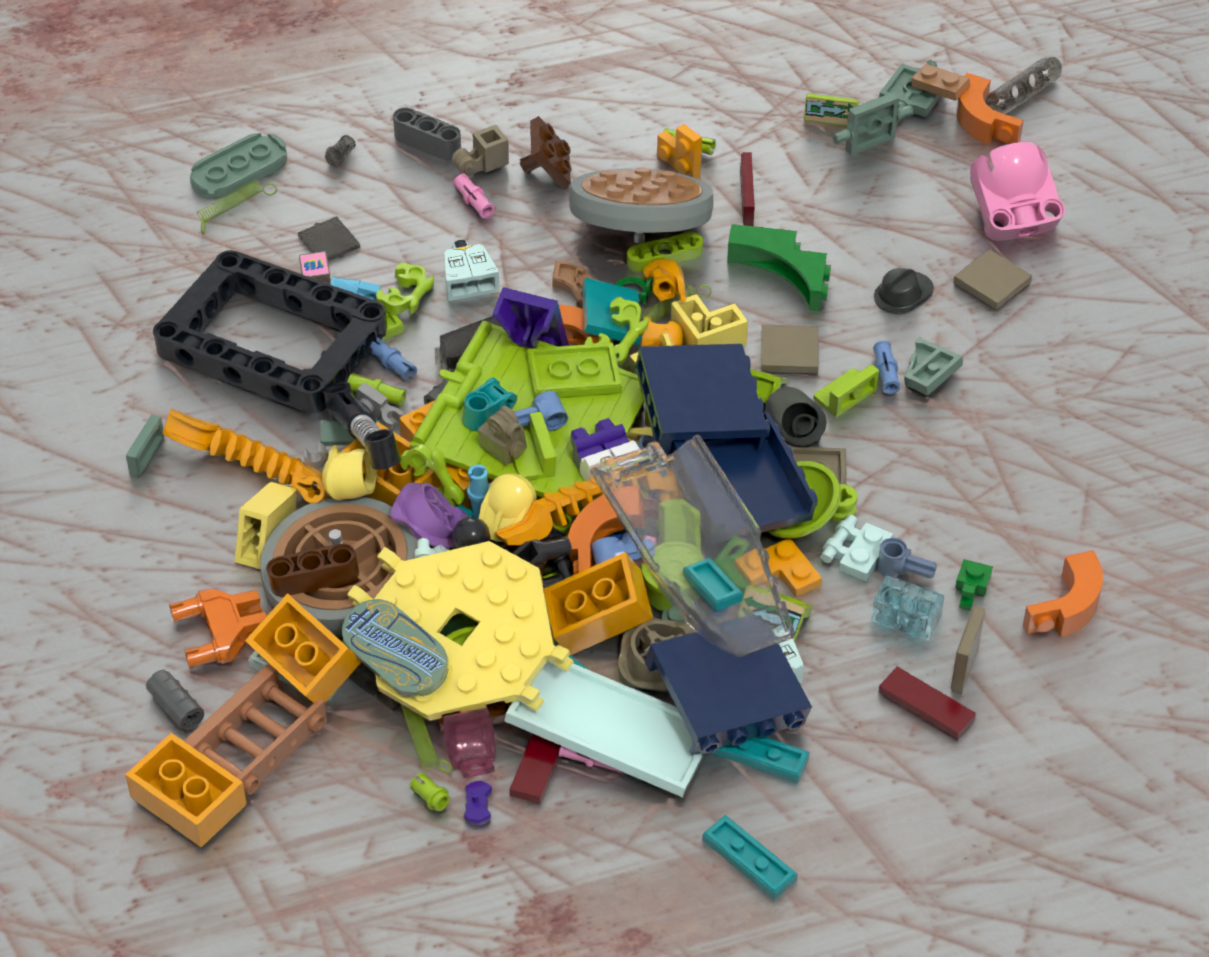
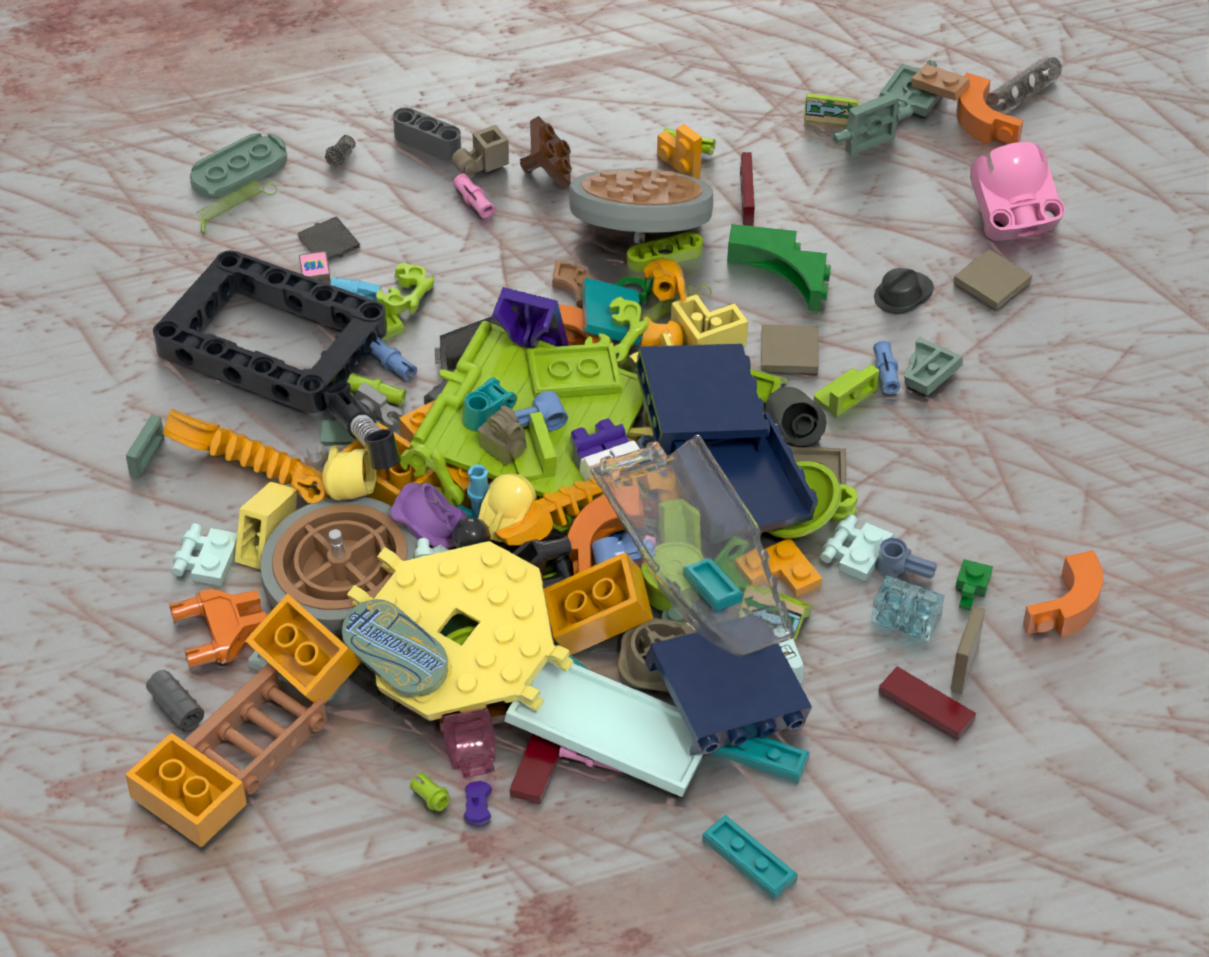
reddish brown beam [266,543,359,597] -> none
lime piece [401,704,453,773] -> none
light aqua torso [444,240,499,301] -> none
none -> light aqua plate [171,523,237,586]

